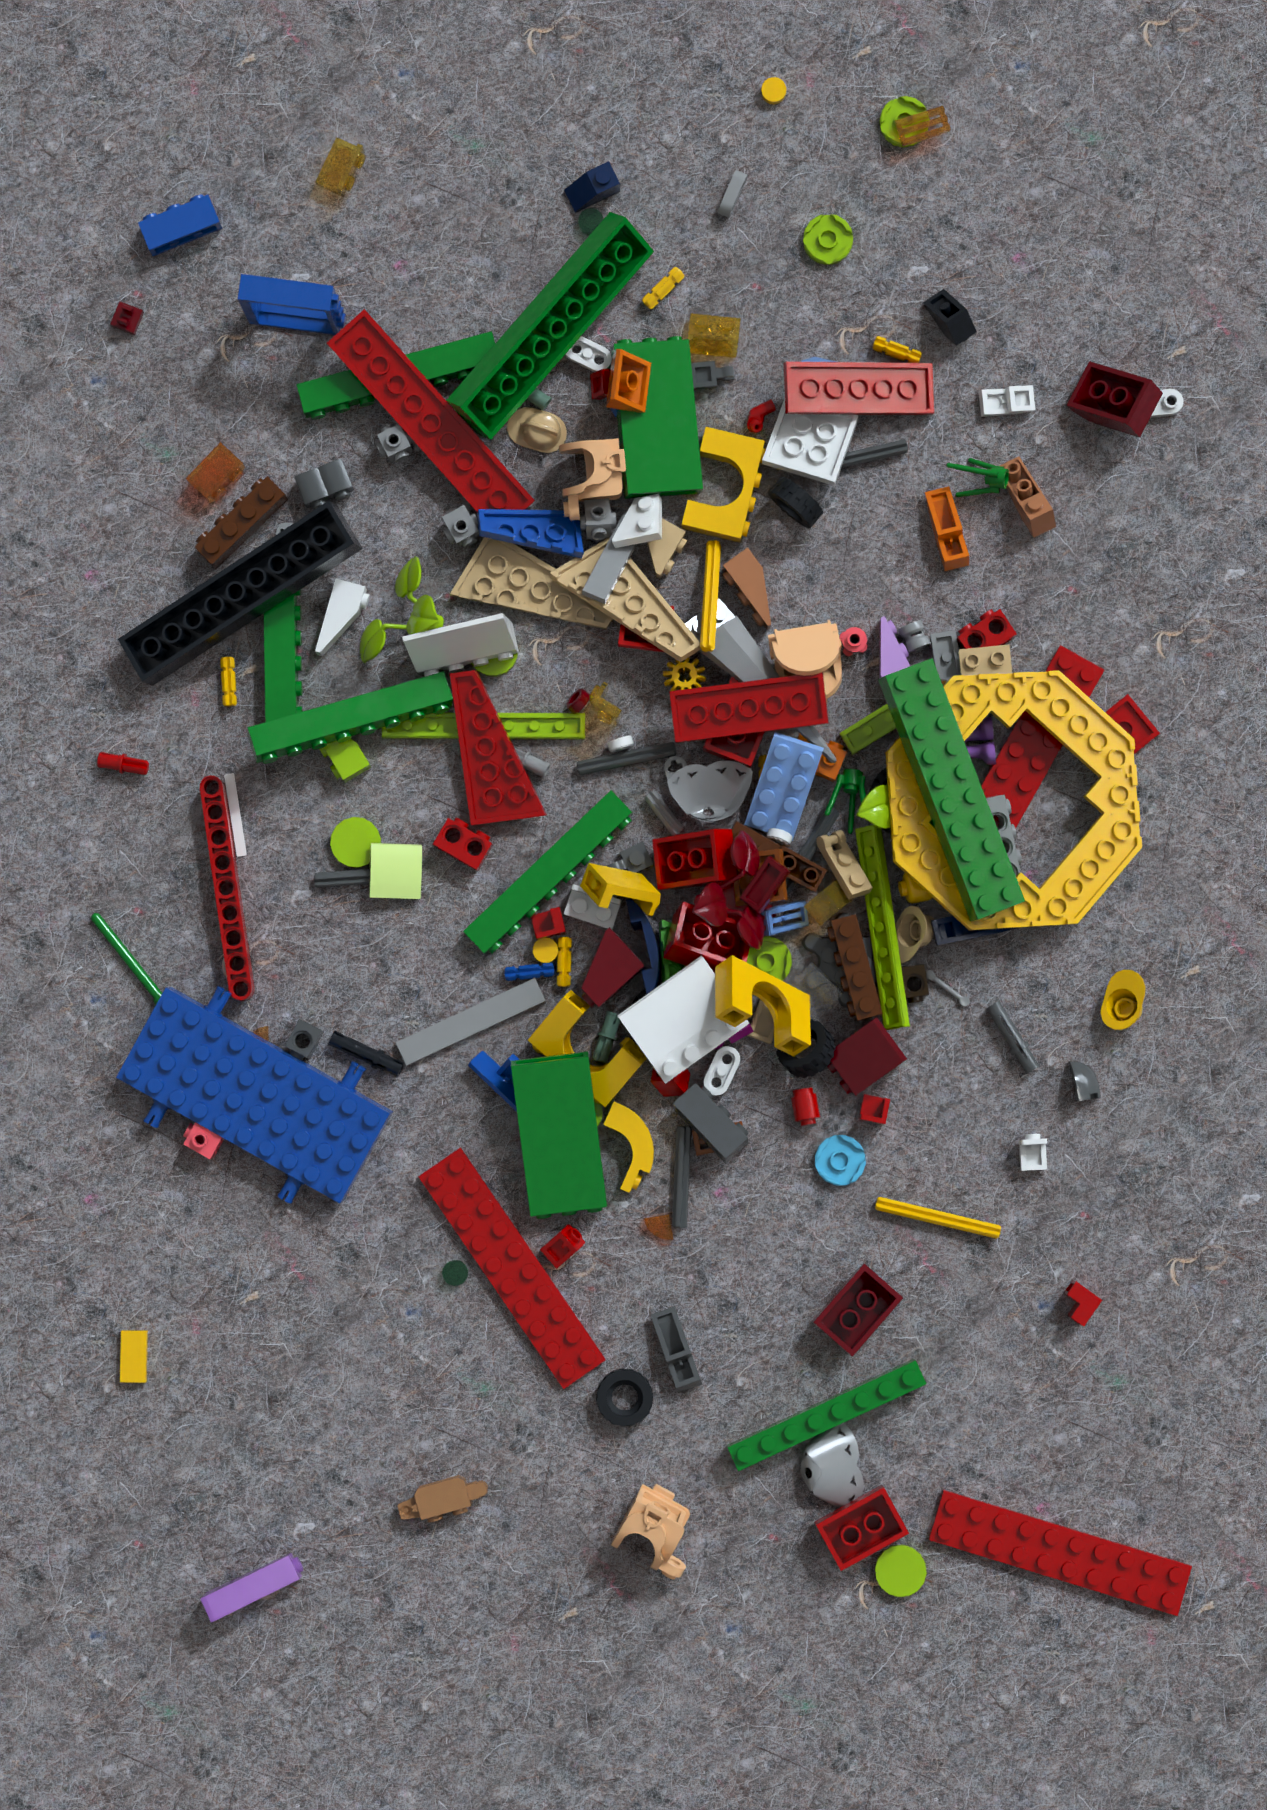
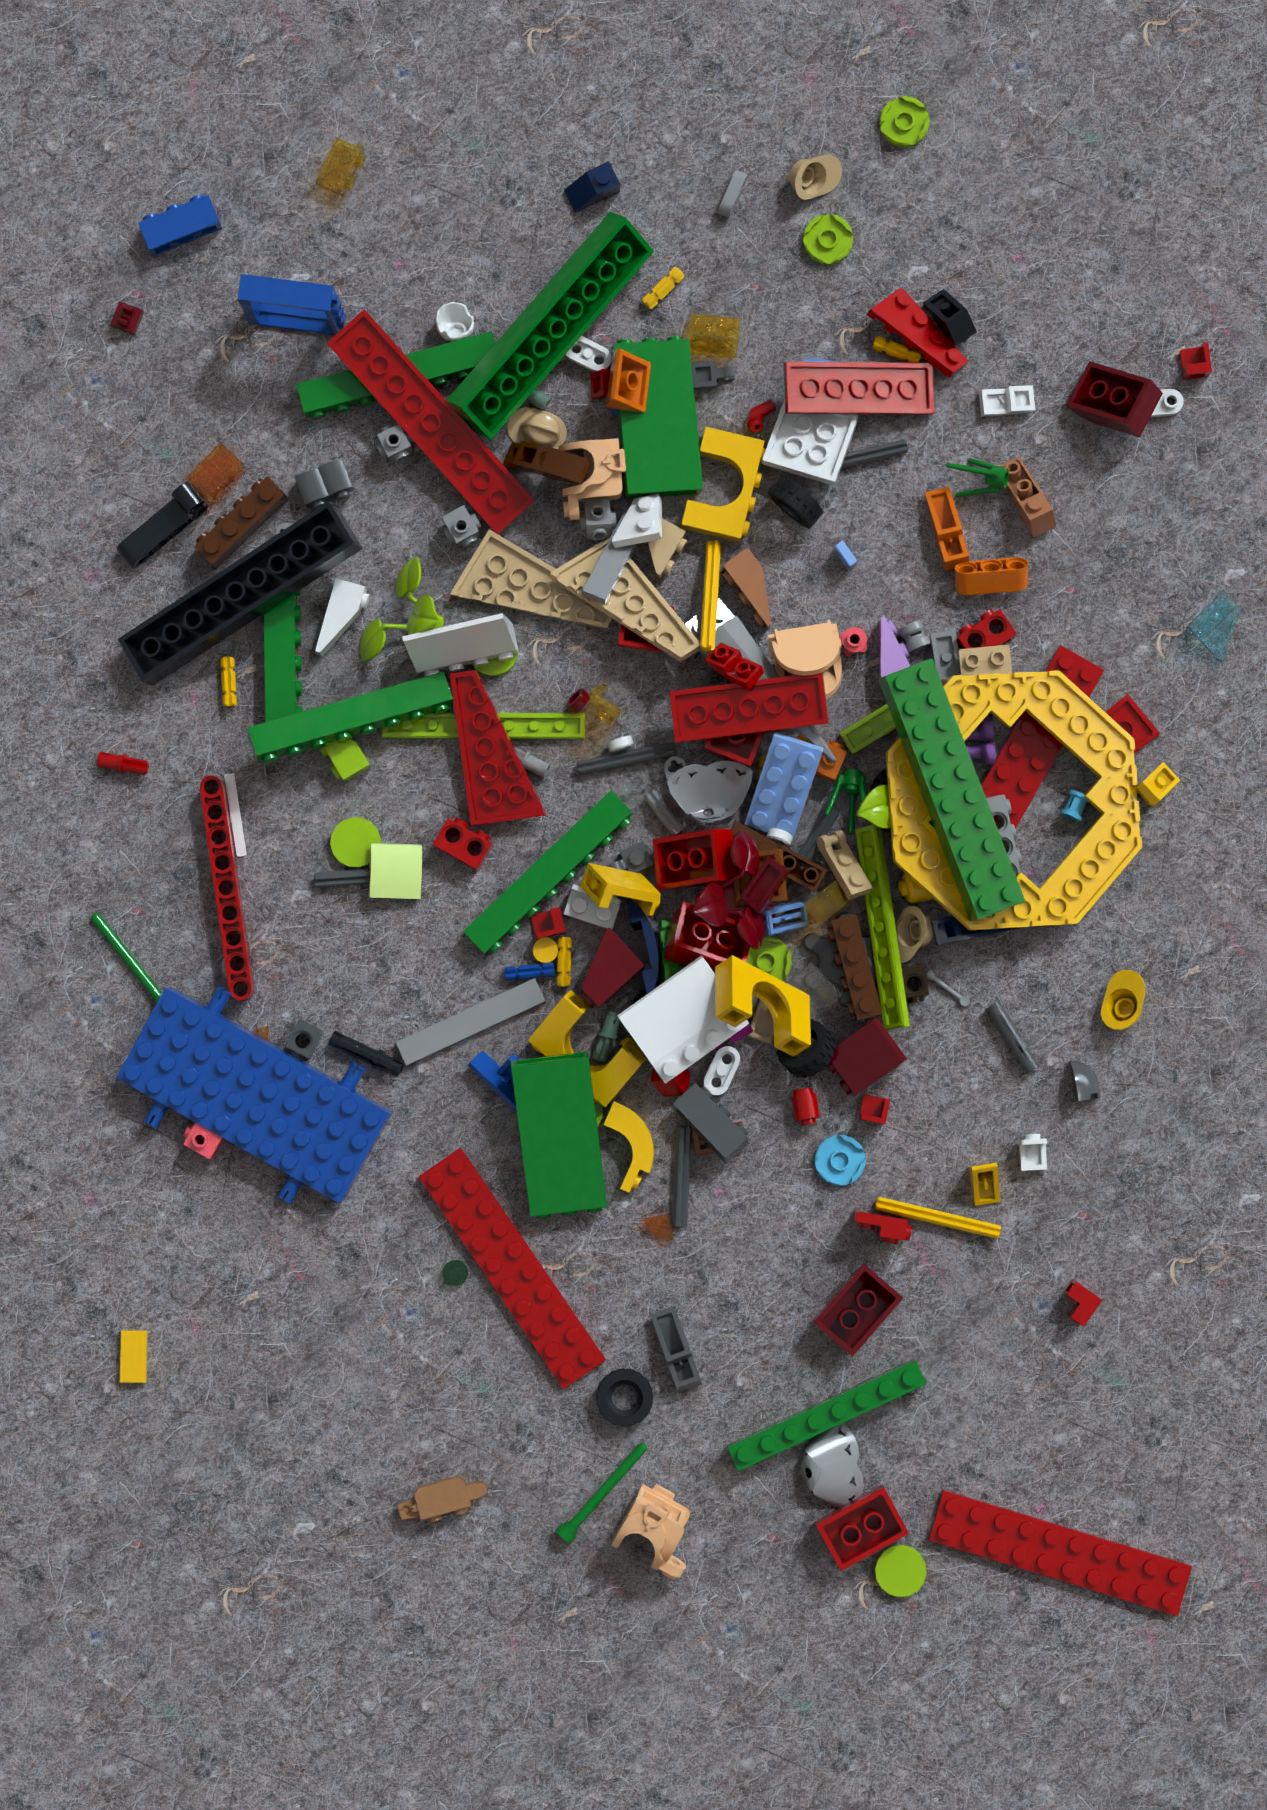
medium lavender slope [200,1553,303,1623] -> none
blue wing [477,509,584,559] -> none
red bracket [540,1224,585,1269] -> none
clear green tile [578,208,603,235] -> none
yellow gear [663,657,706,691] -> none
yellow tile [761,77,786,104] -> none
clear orange tile [895,106,951,147] -> none
none -> black beam [117,481,209,568]
none -> white hair [436,302,474,342]
none -> reddish brown slope [503,441,591,485]
none -> green piece [555,1443,647,1544]
none -> red slope [705,642,764,690]
none -> tan piece [786,154,843,200]
none -> light blue tile [834,540,857,570]
none -> red plate [852,1211,912,1244]
none -> red wing [866,287,969,378]
none -> orange beam [955,557,1028,595]
none -> yellow slope [968,1162,1000,1206]
none -> medium azure bush [1060,790,1089,822]
none -> yellow slope [1136,762,1180,806]
none -> red panel [1179,342,1212,380]
none -> clear light blue wing [1186,591,1241,662]

